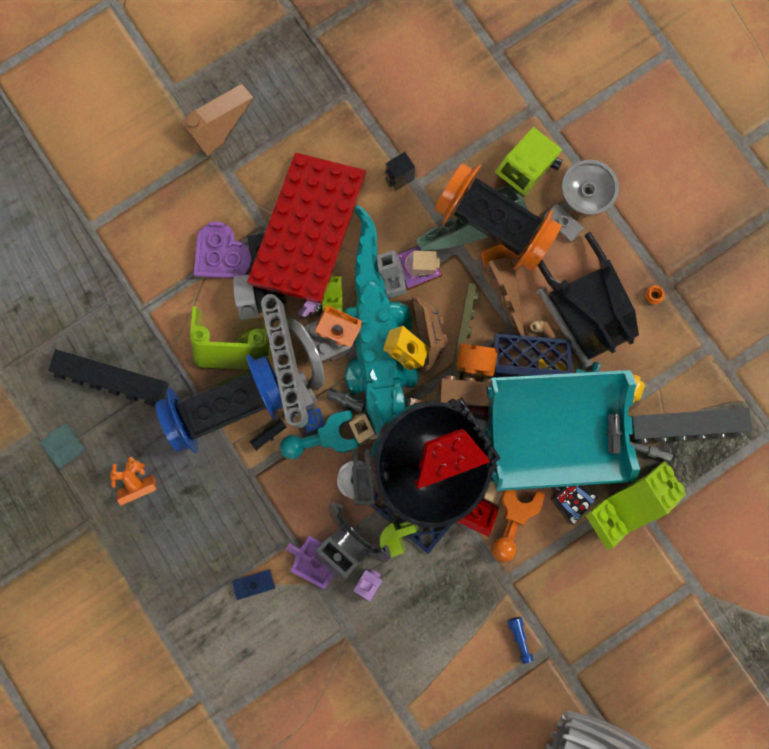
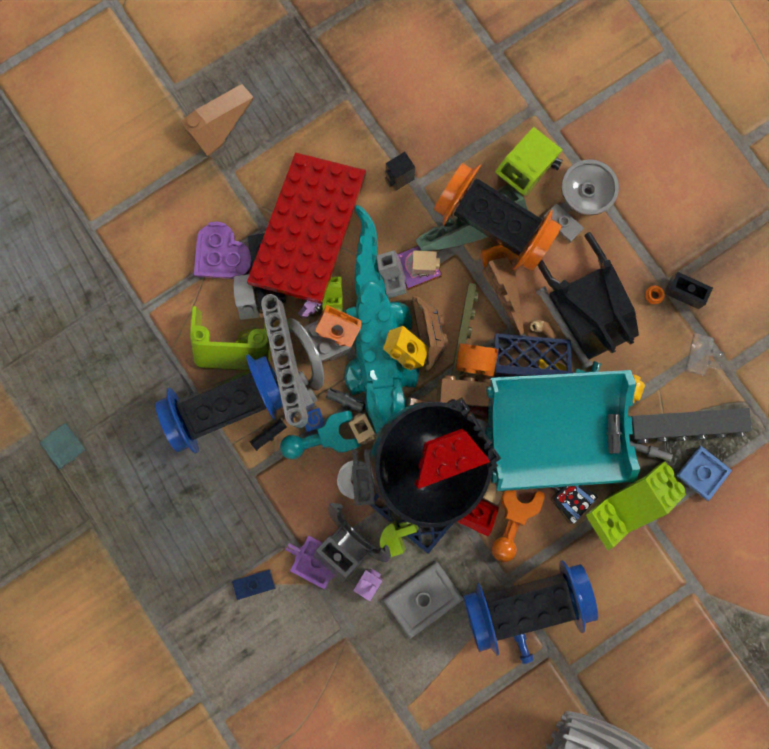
black brick [48,349,169,407] -> none
orange piece [110,457,157,506] -> none
none -> light grey piece [383,561,464,639]
none -> brick [463,560,598,656]
none -> black brick [664,272,713,309]
none -> medium blue plate [676,446,732,501]
none -> clear hinge [685,333,725,376]

